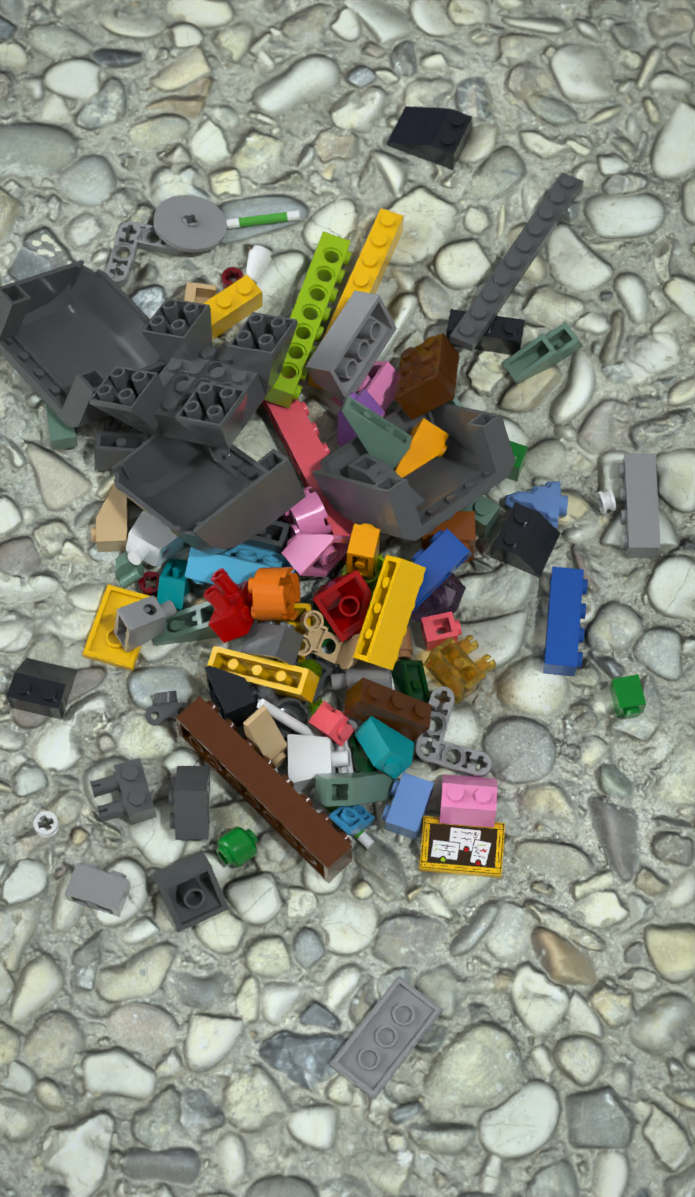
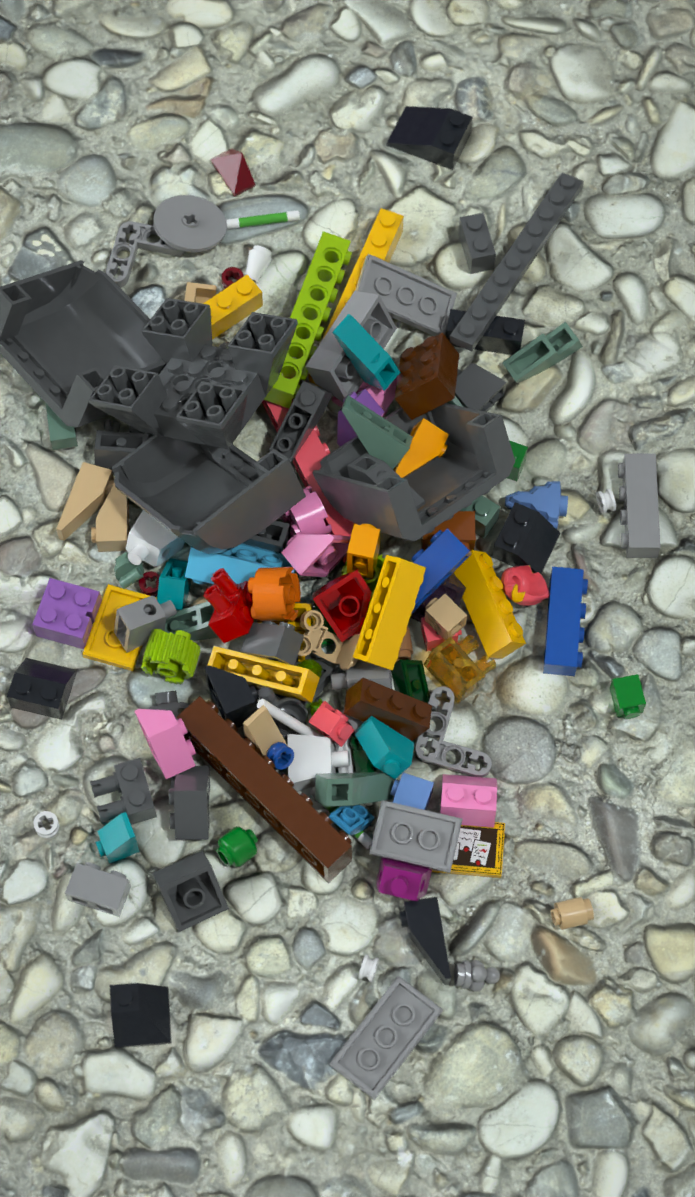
none -> medium lavender piece [32,578,102,649]
none -> tan slope [56,462,114,541]
none -> teal slope [96,812,140,864]
none -> black slope [110,983,172,1048]
none -> bright pink slope [134,709,196,779]
none -> lime brick [141,629,201,684]
none -> slope [211,148,255,197]
none -> blue bush [267,742,294,770]
none -> dark grey slope [269,381,333,462]
none -> teal slope [332,314,401,391]
none -> light grey tile [355,254,457,336]
none -> white bush [358,954,379,982]
none -> light grey tile [369,800,462,873]
none -> magenta torso [376,858,432,901]
none -> black slope [399,897,451,985]
none -> tan brick [425,594,467,642]
none -> yellow brick [452,550,526,659]
none -> light grey piece [454,960,500,992]
none -> dark grey torso [455,363,506,412]
none -> dark grey brick [458,213,496,274]
none -> coral hair [501,565,550,606]
none -> tan brick [551,897,594,930]

